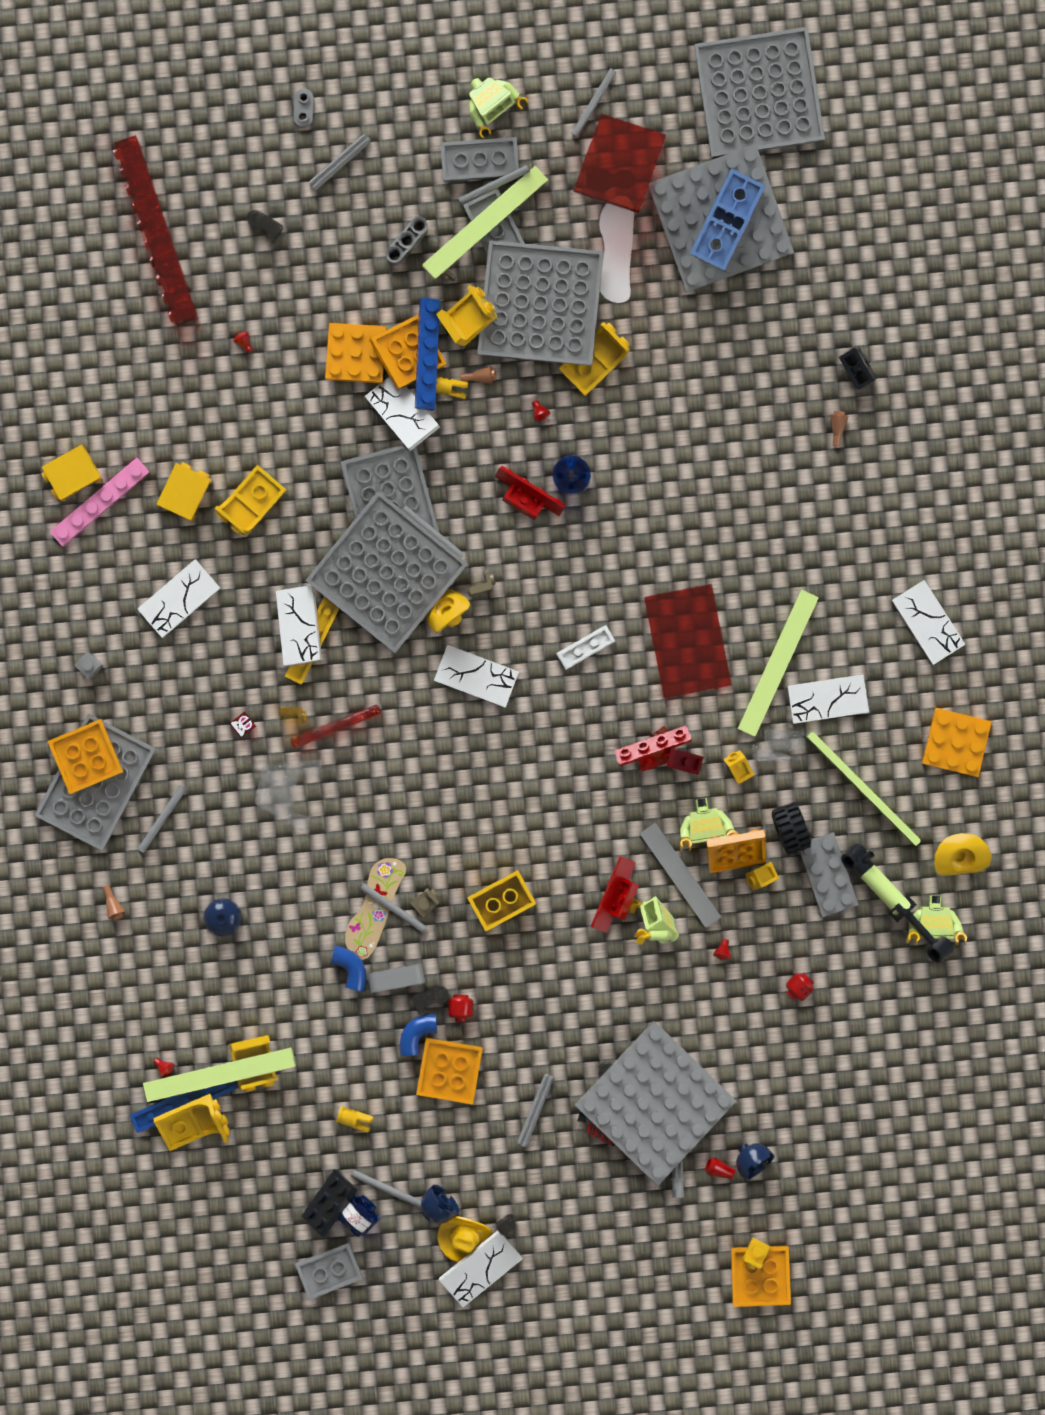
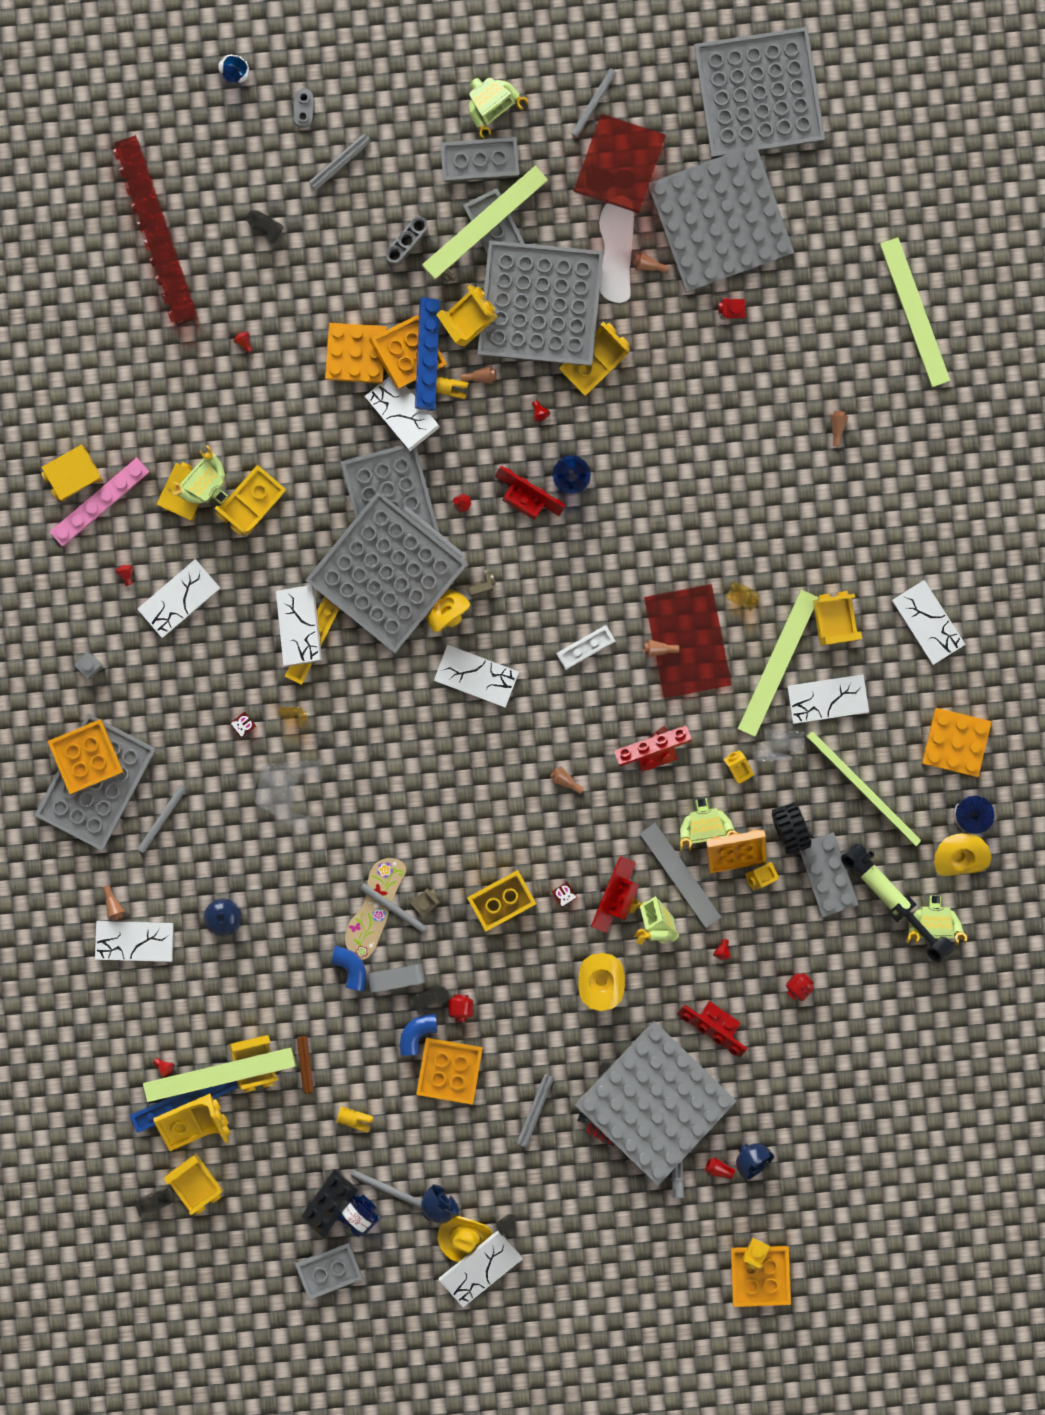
clear red axle [290,705,381,748] -> none
light grey bar [458,165,530,205] -> none
dark red plate [667,748,704,775] -> none
medium blue bracket [689,168,765,271] -> none
black brick [839,345,877,390] -> none
none -> white tile [95,921,174,962]
none -> red rock [115,565,133,586]
none -> clear smoke leg [134,1188,173,1217]
none -> yellow panel [163,1153,223,1215]
none -> yellowish green torso [168,445,228,504]
none -> clear blue hair [218,54,249,84]
none -> dark orange axle [297,1036,314,1094]
none -> red rock [453,494,472,512]
none -> nougat cone [550,766,584,794]
none -> tile [551,881,578,908]
none -> yellow hat [578,953,625,1011]
none -> nougat cone [633,252,669,273]
none -> nougat cone [643,639,679,658]
none -> red bracket [677,1001,748,1057]
none -> red bracket [718,297,745,319]
none -> clear yellow bracket [726,581,759,611]
none -> yellow panel [813,591,862,646]
none -> yellowish green tile [880,237,950,388]
none -> clear blue brick [953,795,995,834]

